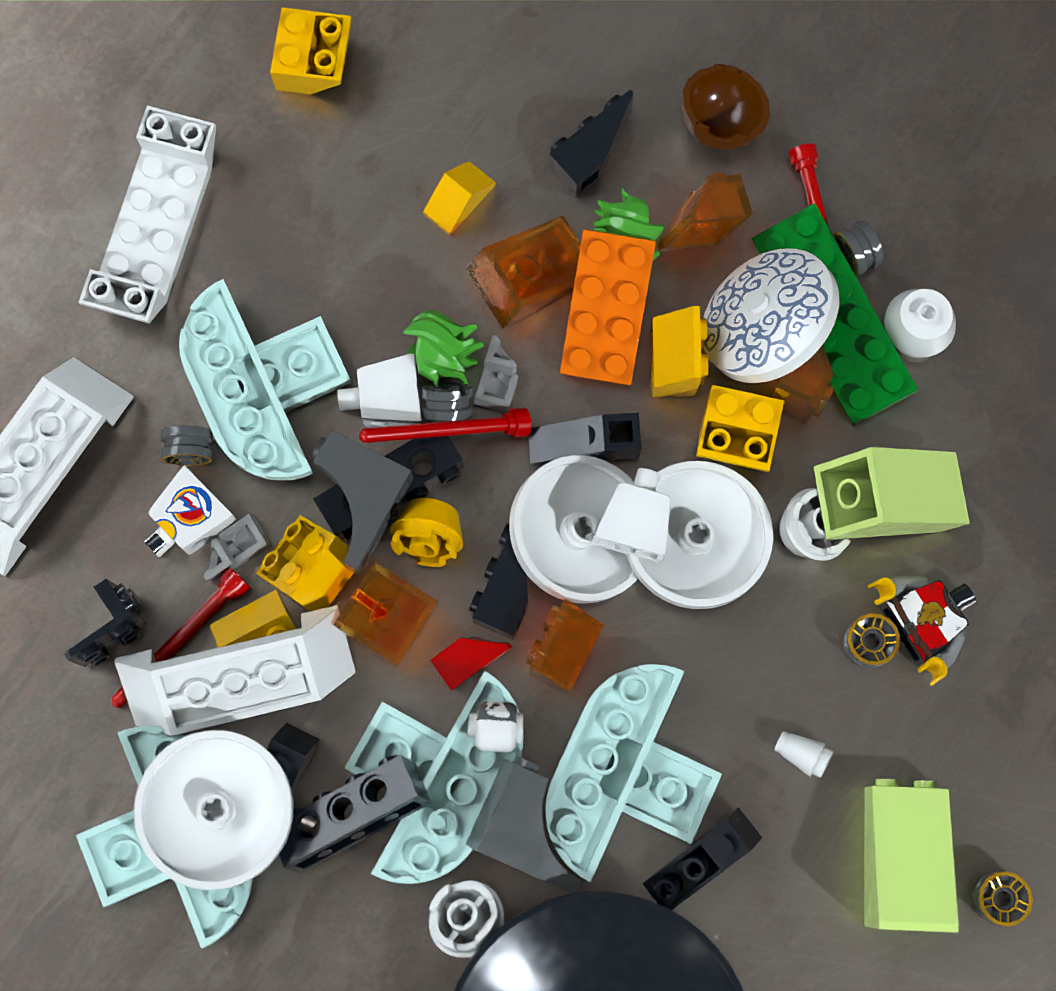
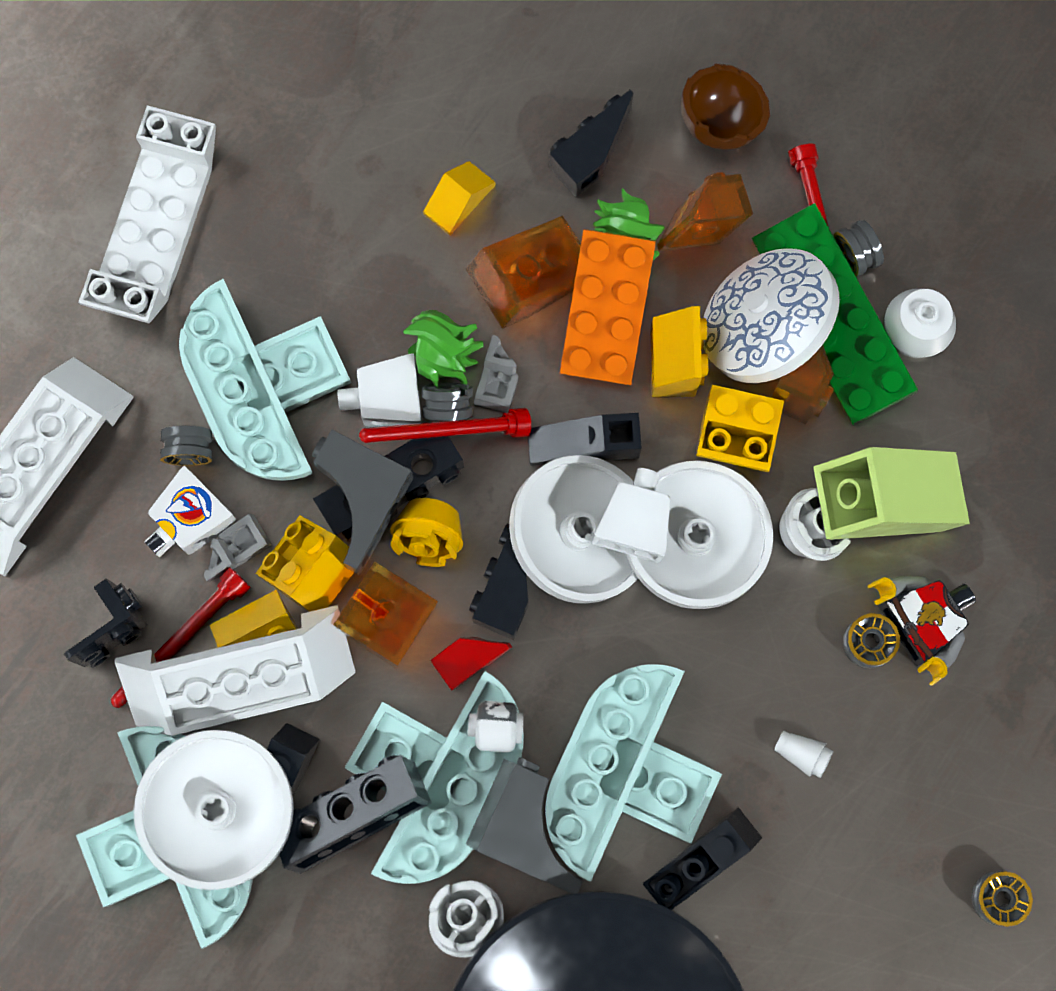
yellow slope [270,7,352,95] -> none
clear orange slope [526,599,604,695] -> none
yellowish green slope [864,779,959,932] -> none

